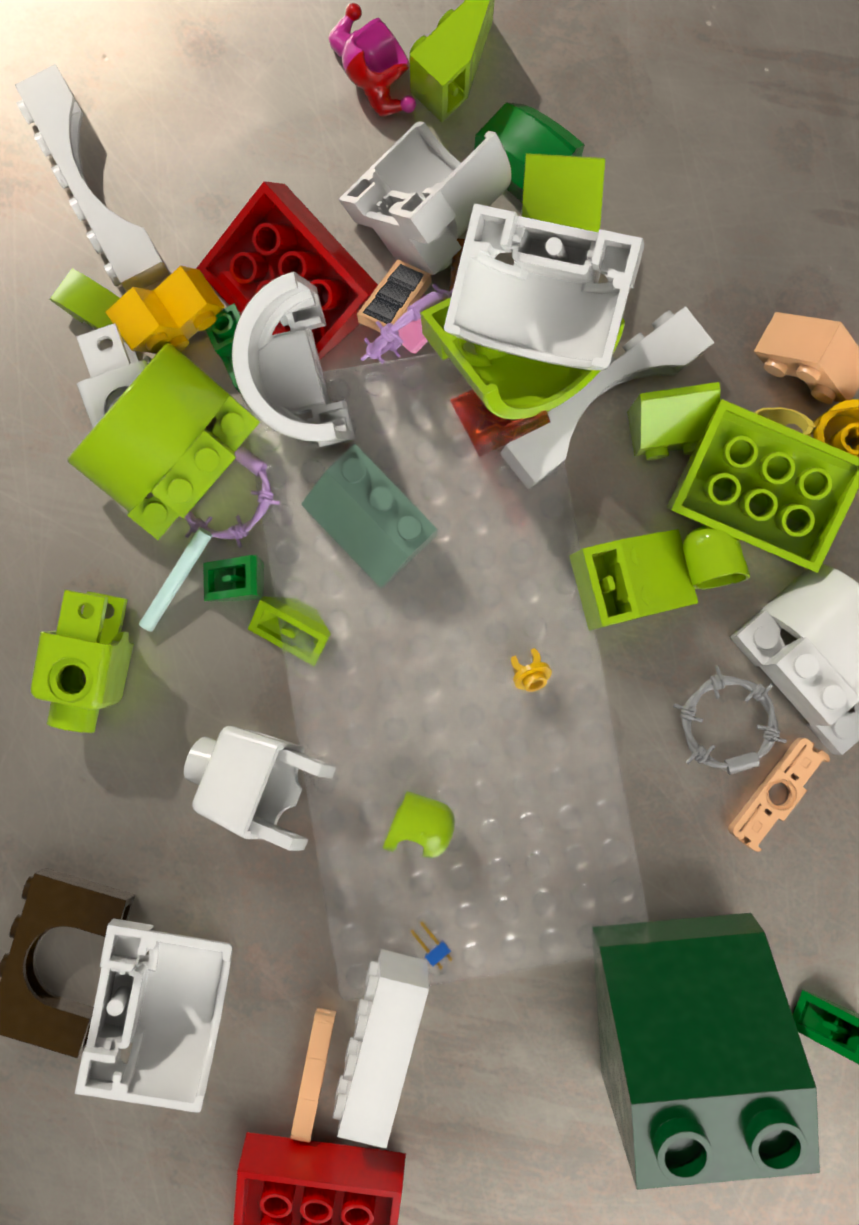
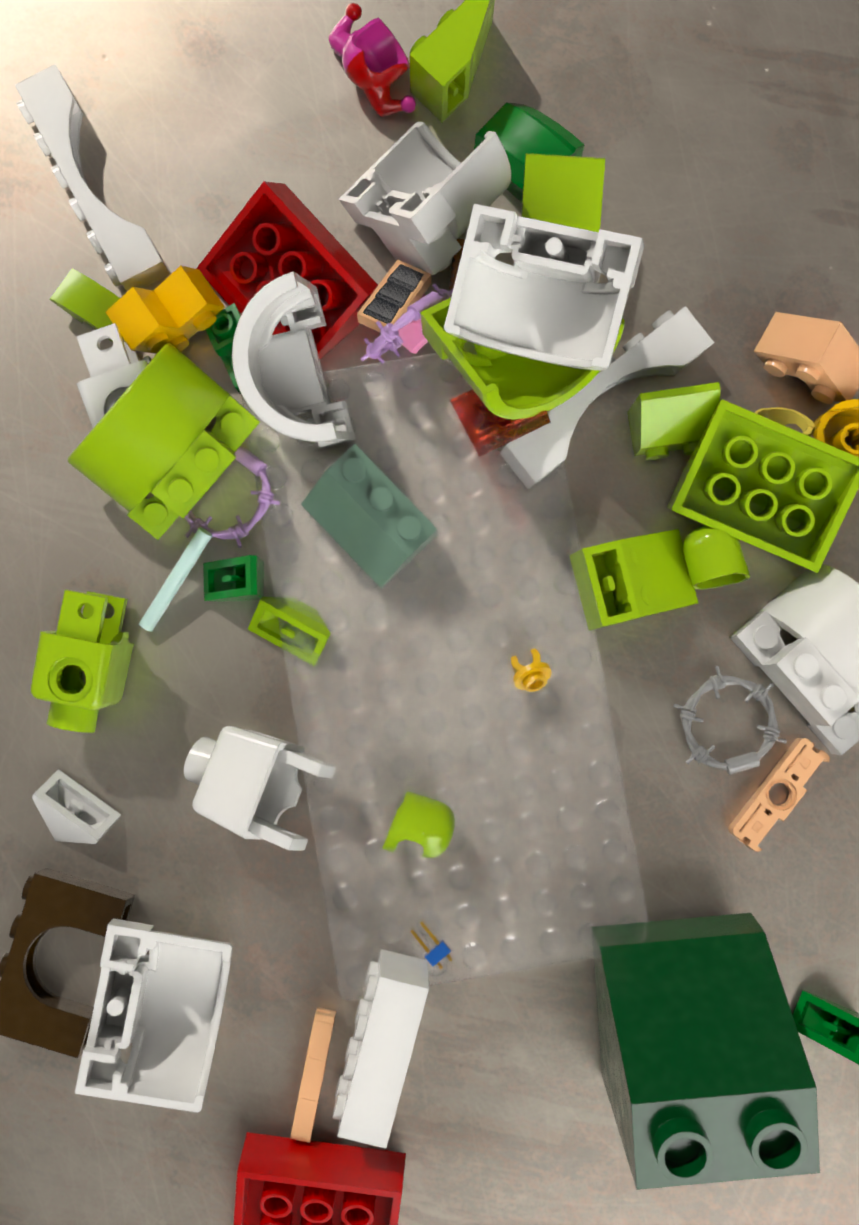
none -> white slope [32,769,121,844]

